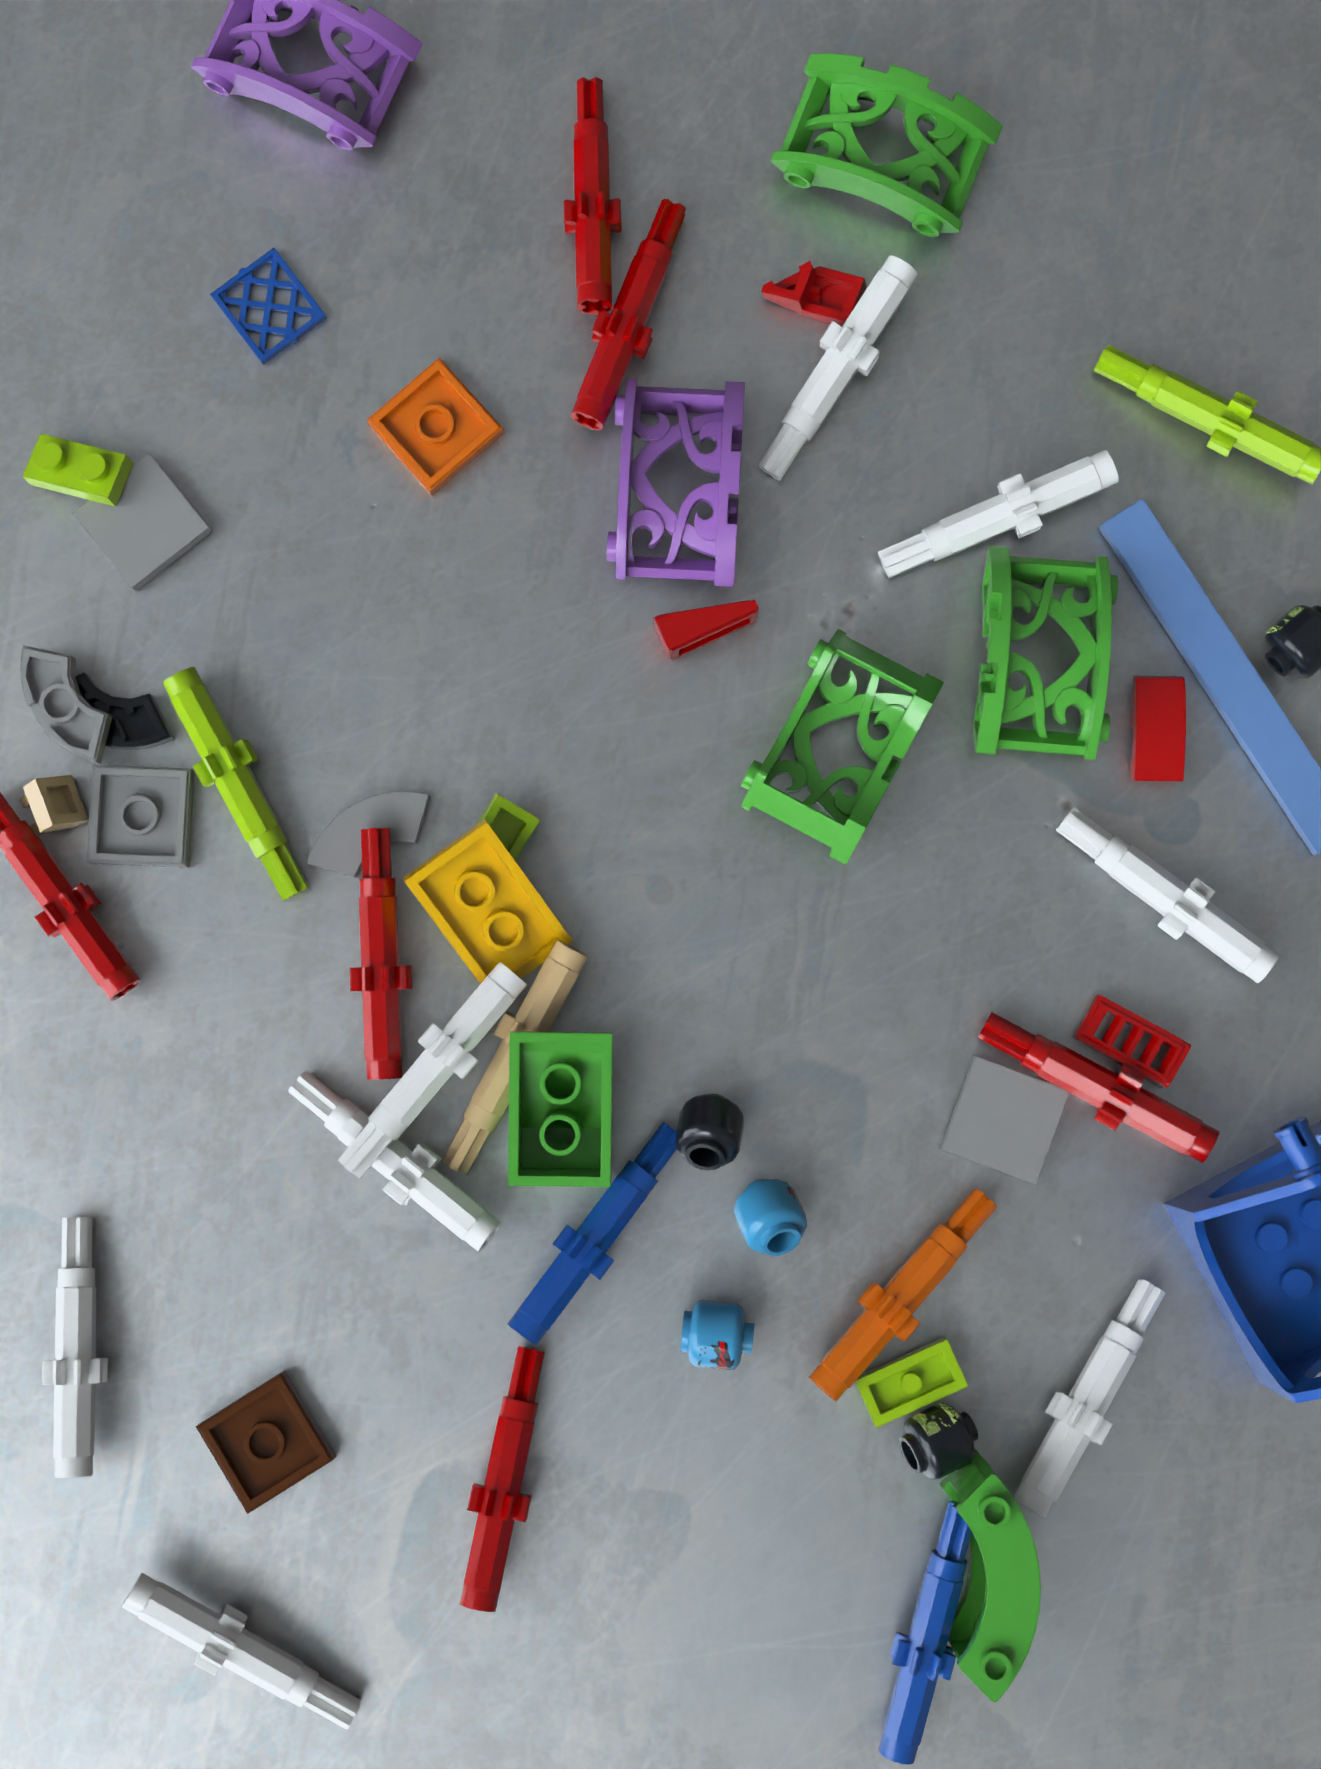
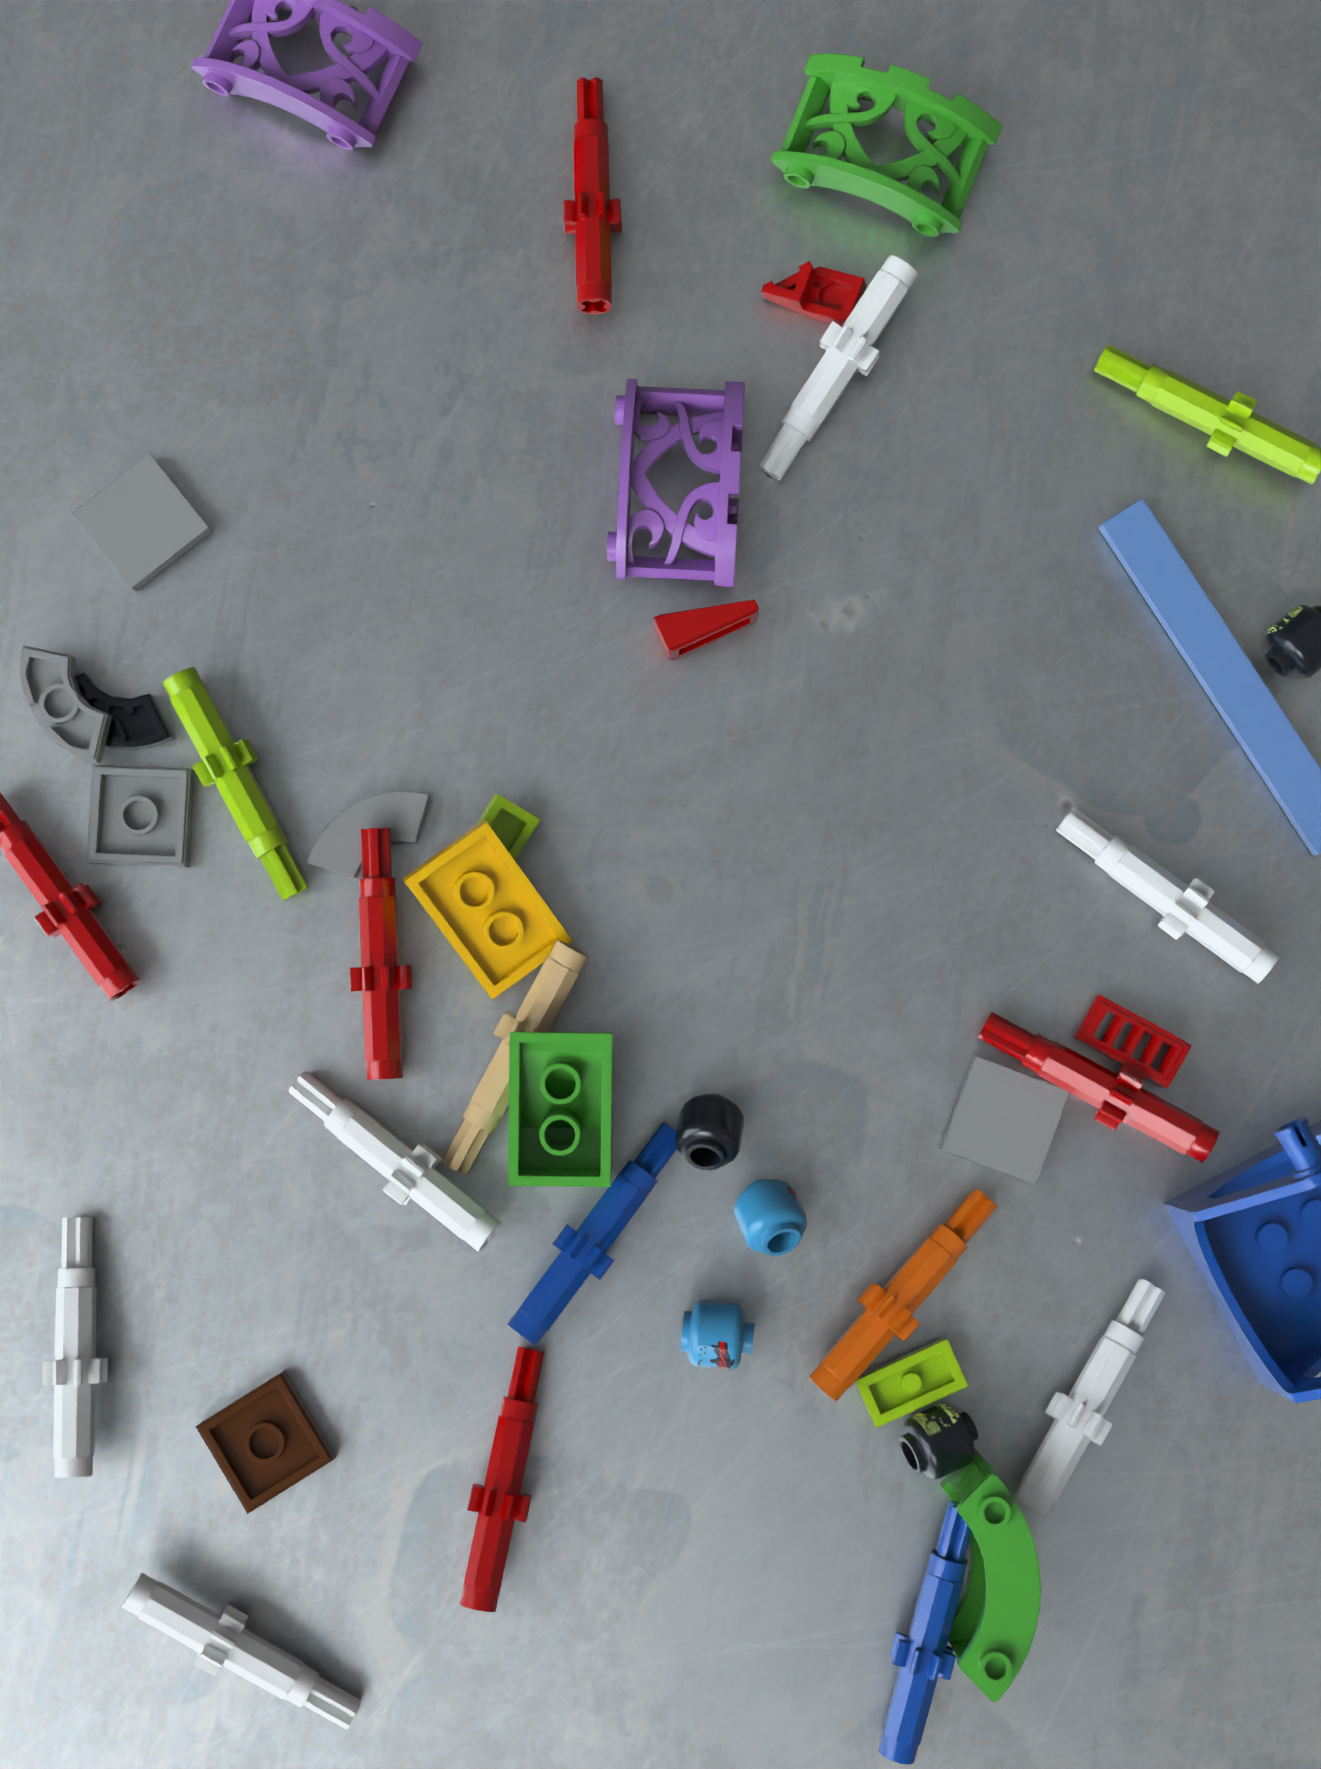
tan tile [20,775,89,835] -> none
lime plate [22,433,134,507] -> none
blue window [210,248,327,365] -> none
white piece [337,962,527,1179] -> none
orange tile [366,357,504,496] -> none
red piece [571,199,686,430] -> none
bright green fence [741,629,944,865] -> none
white piece [877,450,1119,578] -> none
bright green fence [972,546,1119,760] -> none
red slope [1130,676,1186,781] -> none

